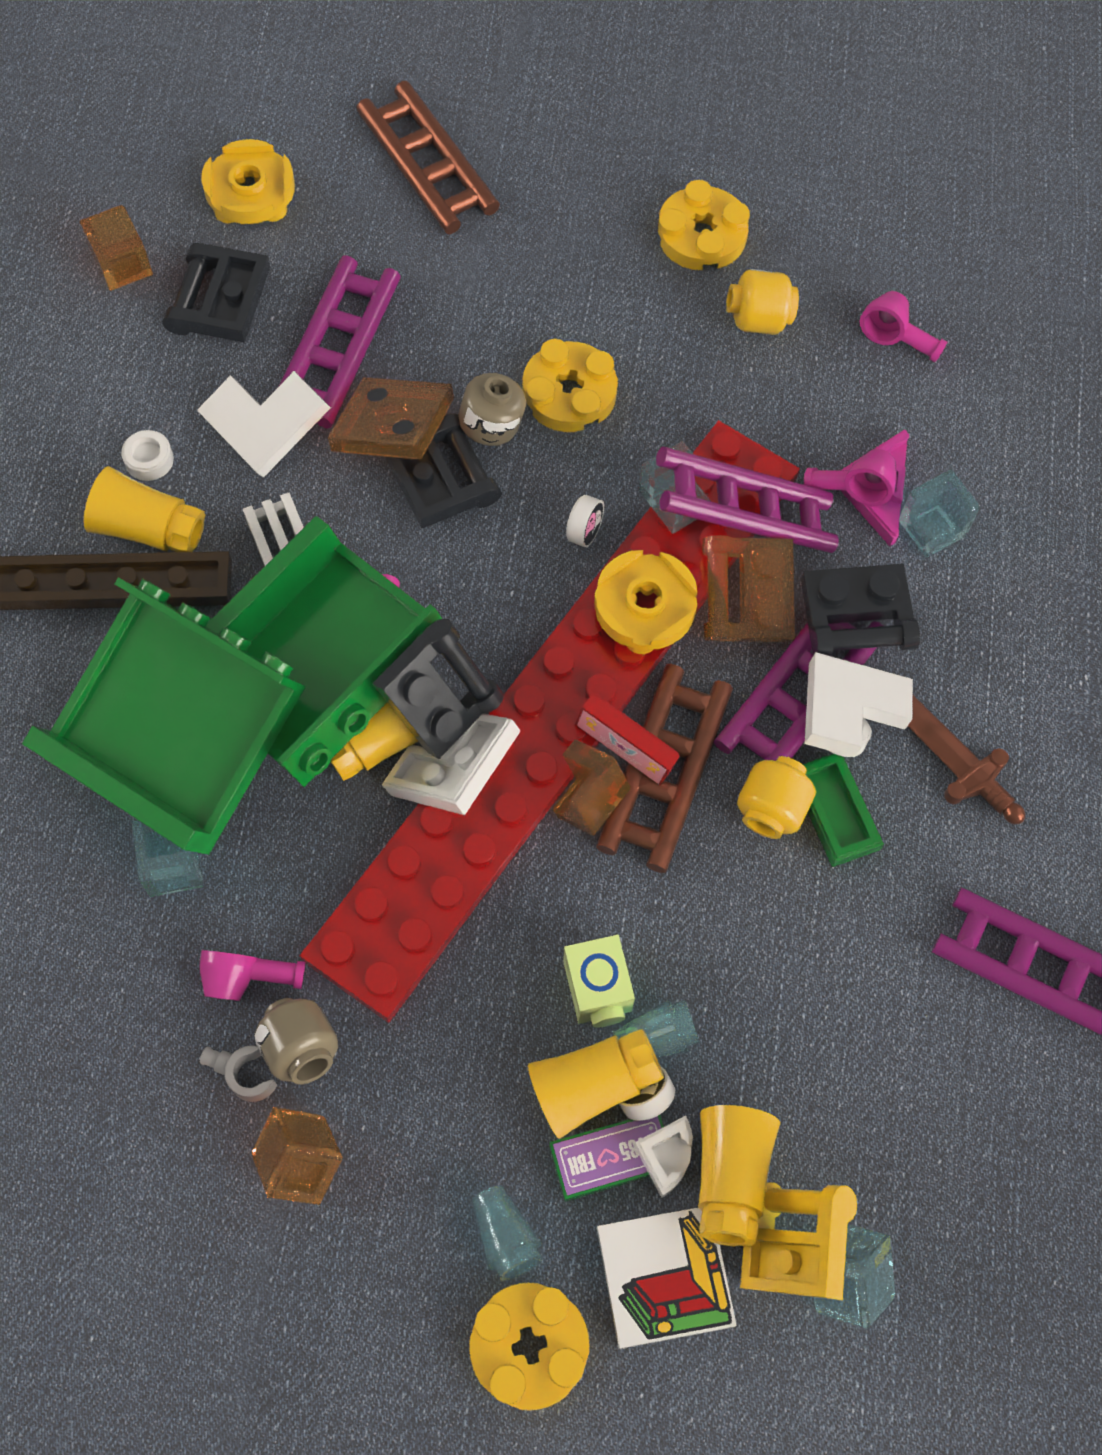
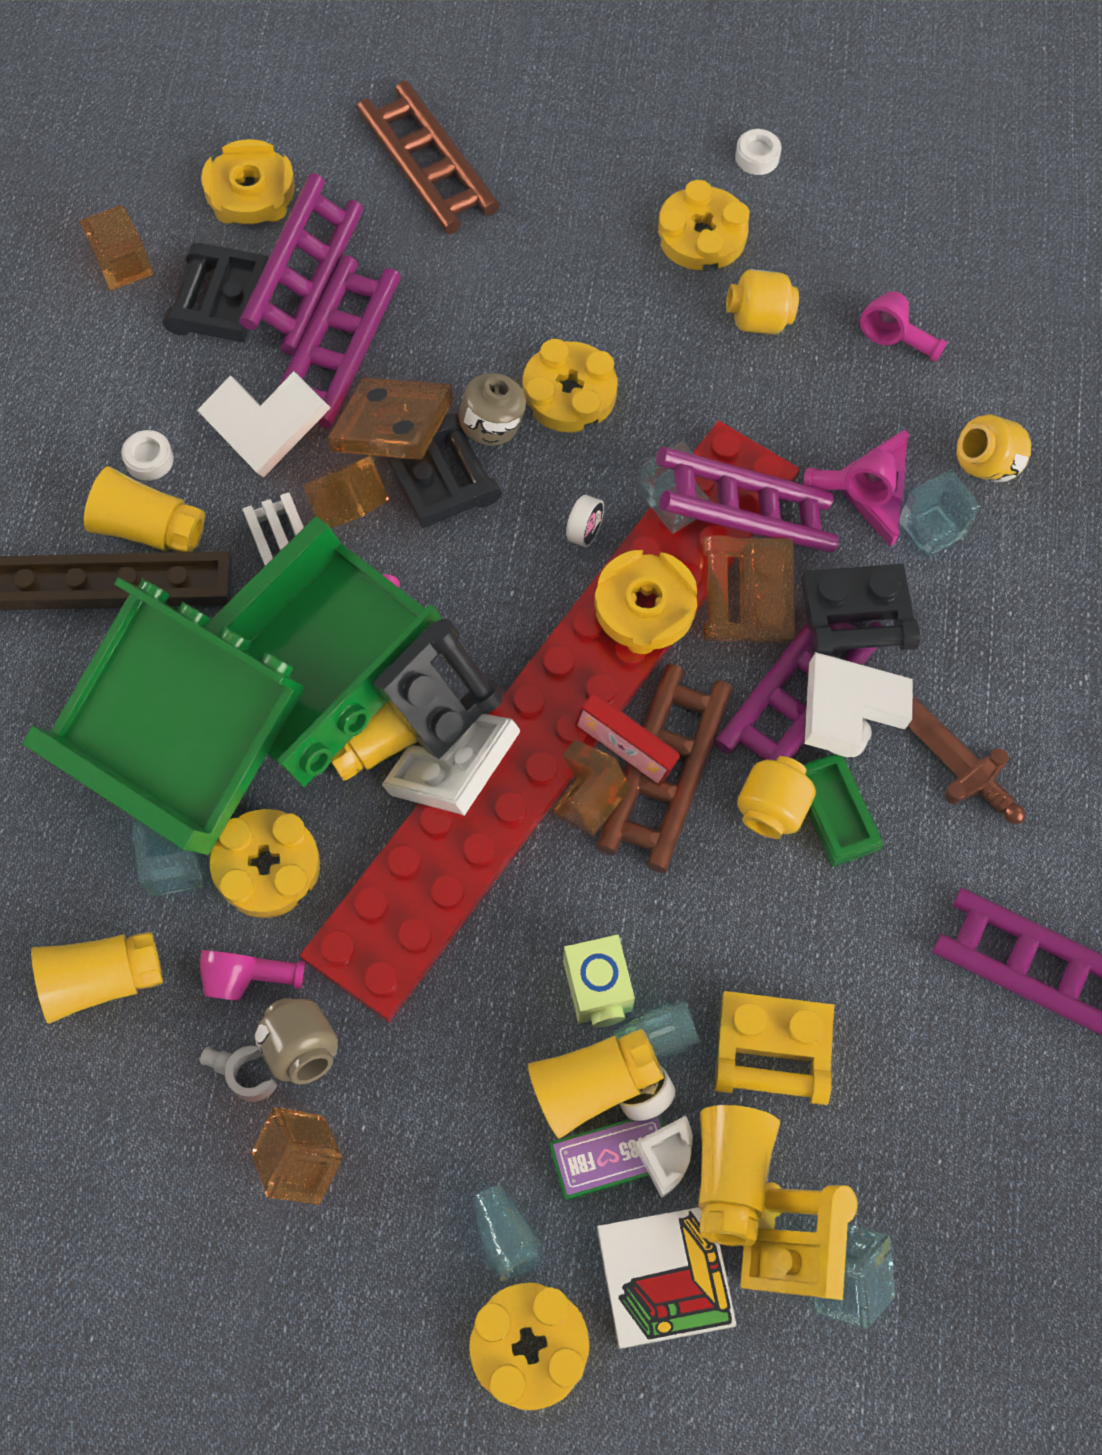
none -> yellow plant [31,932,163,1024]
none -> yellow plate [210,809,320,918]
none -> magenta bar [239,173,363,356]
none -> clear orange panel [303,455,389,528]
none -> yellow plate [714,991,834,1106]
none -> white tile [735,129,781,175]
none -> yellow head [956,414,1031,482]

